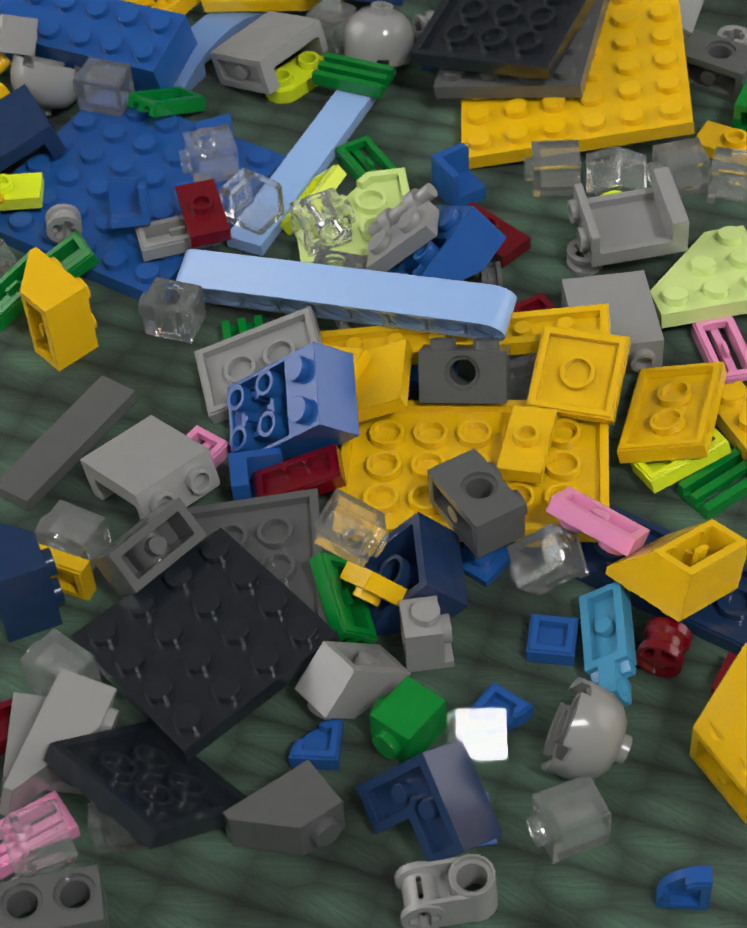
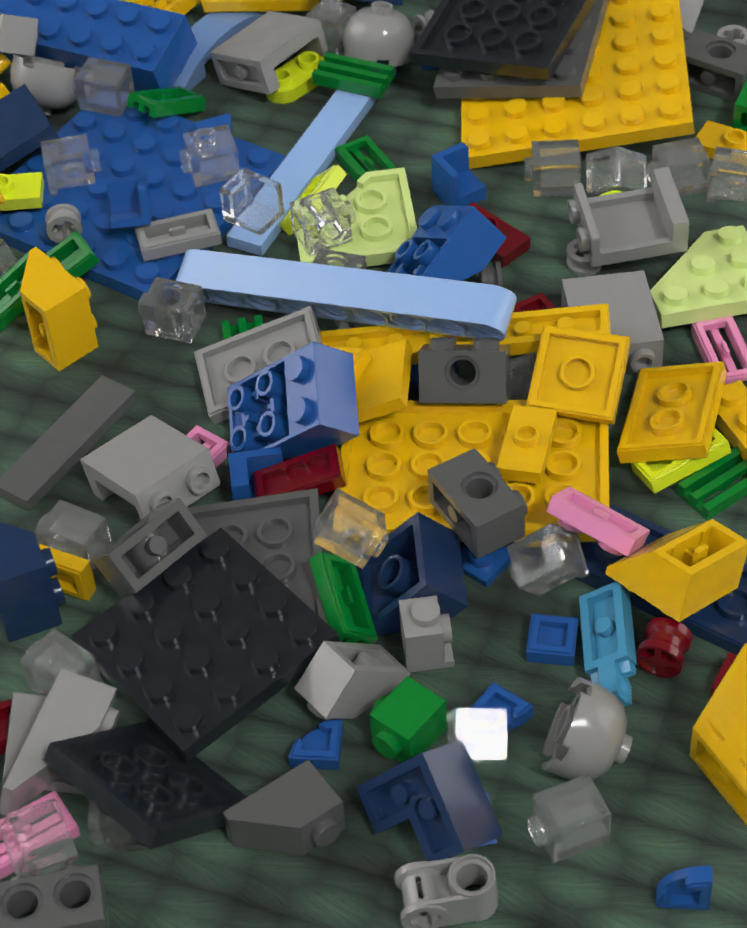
dark red plate [175,178,232,248] -> none
yellow plate [339,561,407,607] -> none
light grey plate [366,183,439,272] -> none
none -> clear brick [40,134,102,196]

